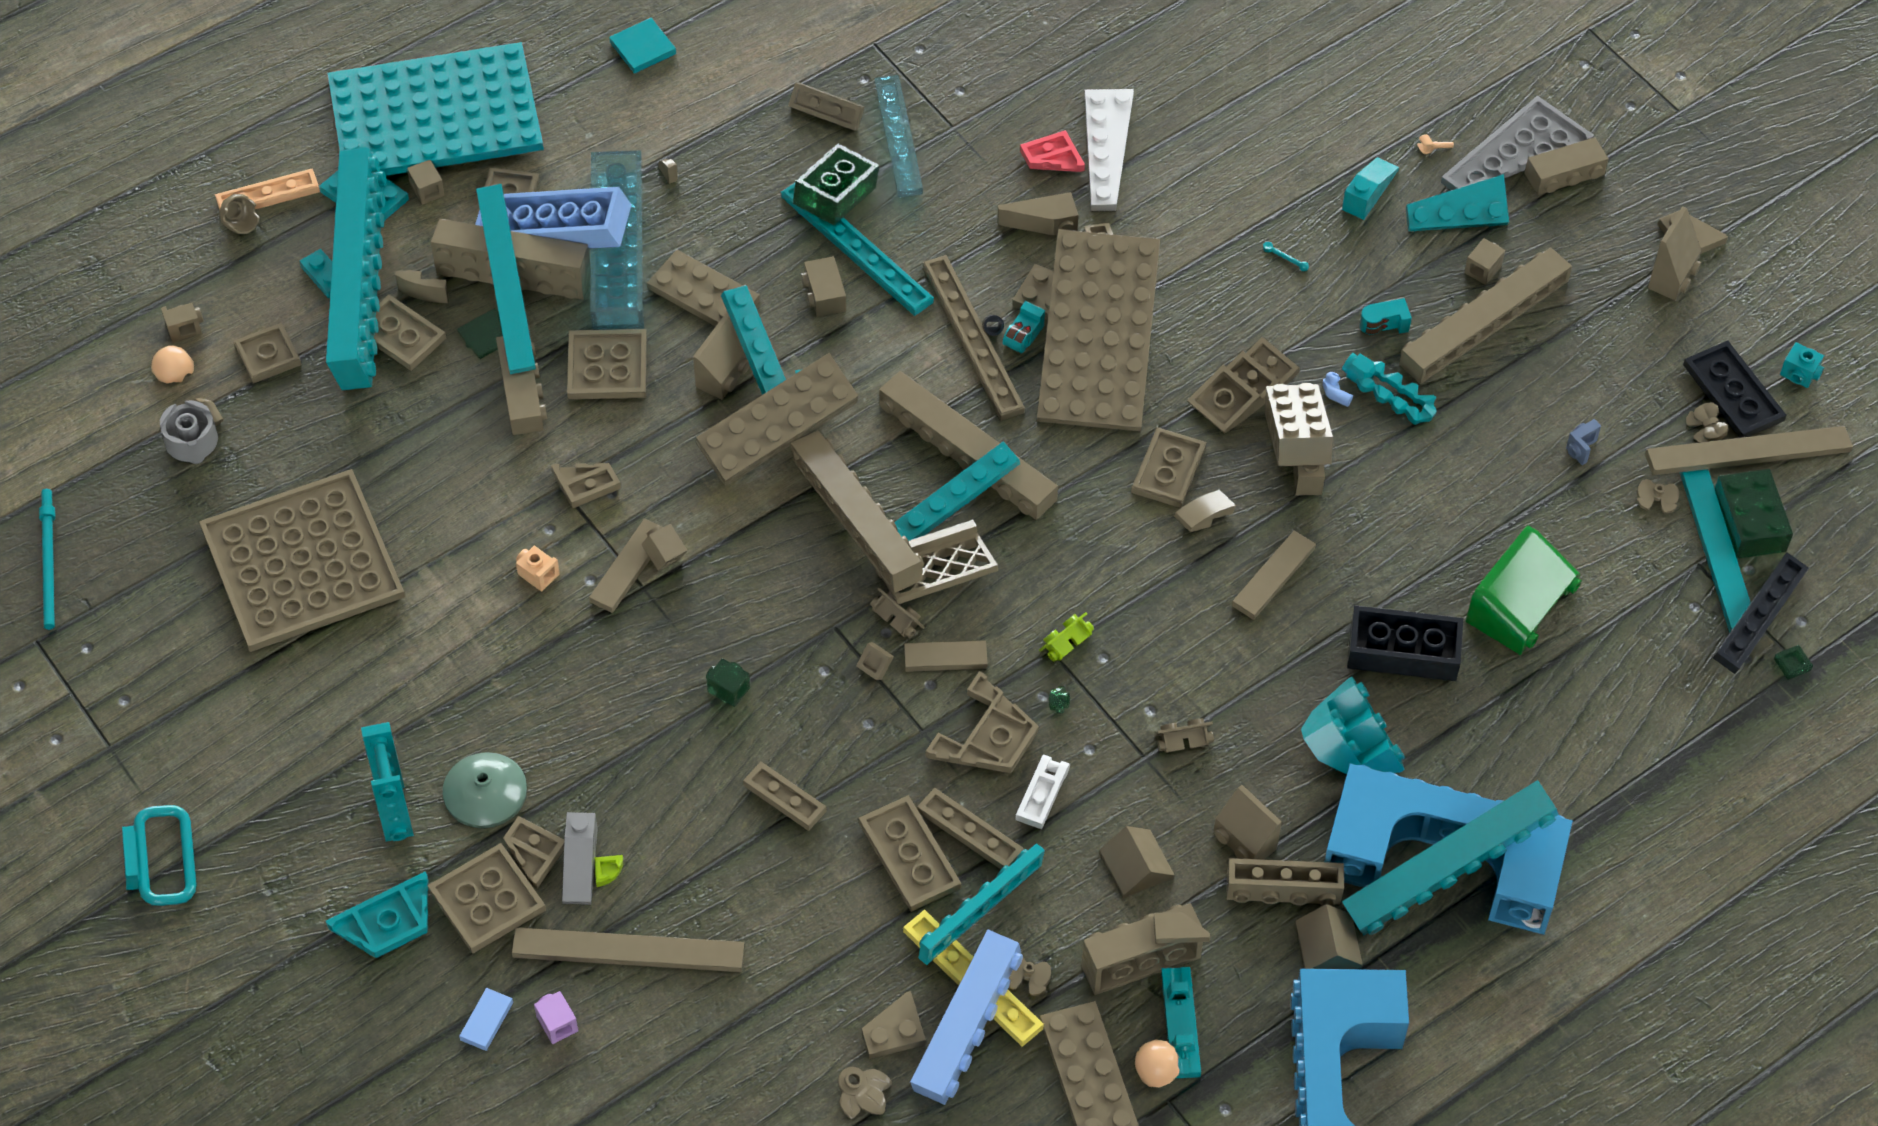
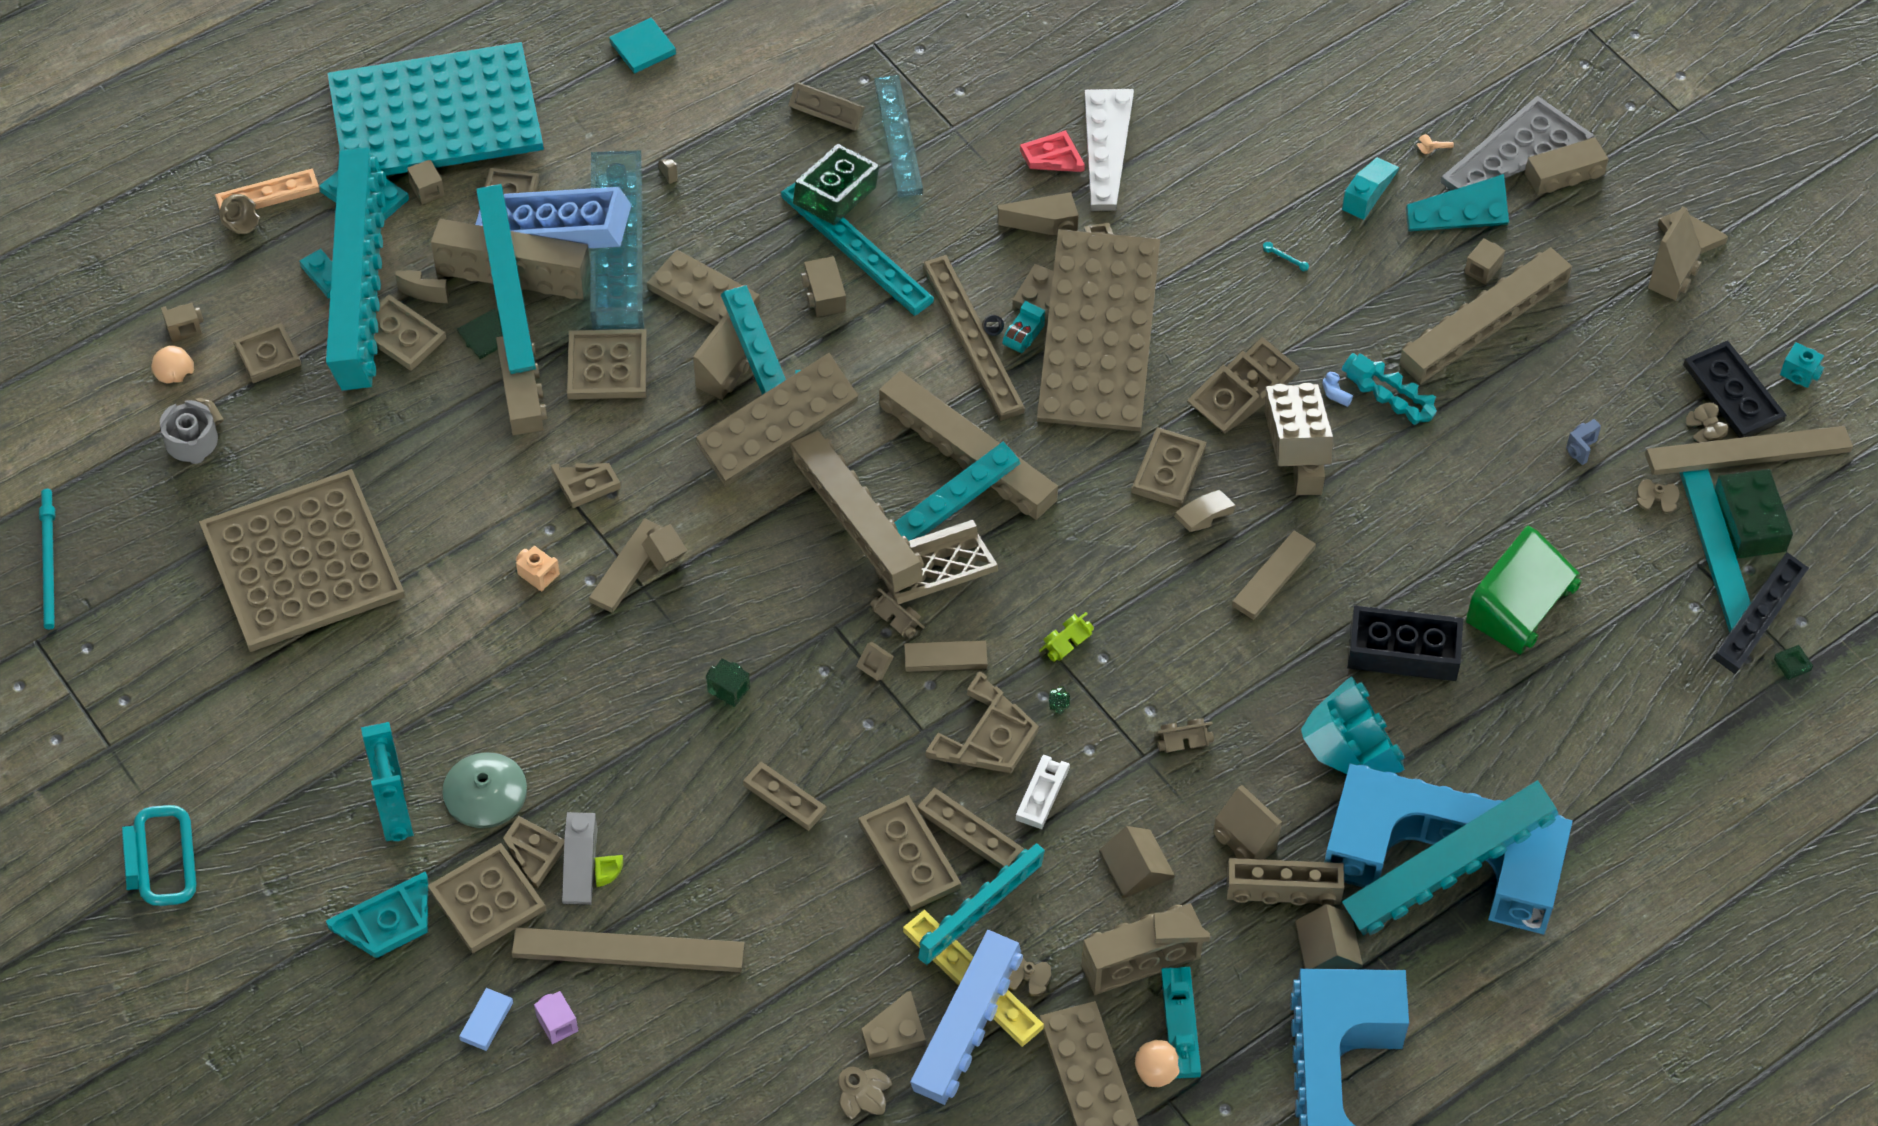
teal leg [1360,298,1412,335] -> none

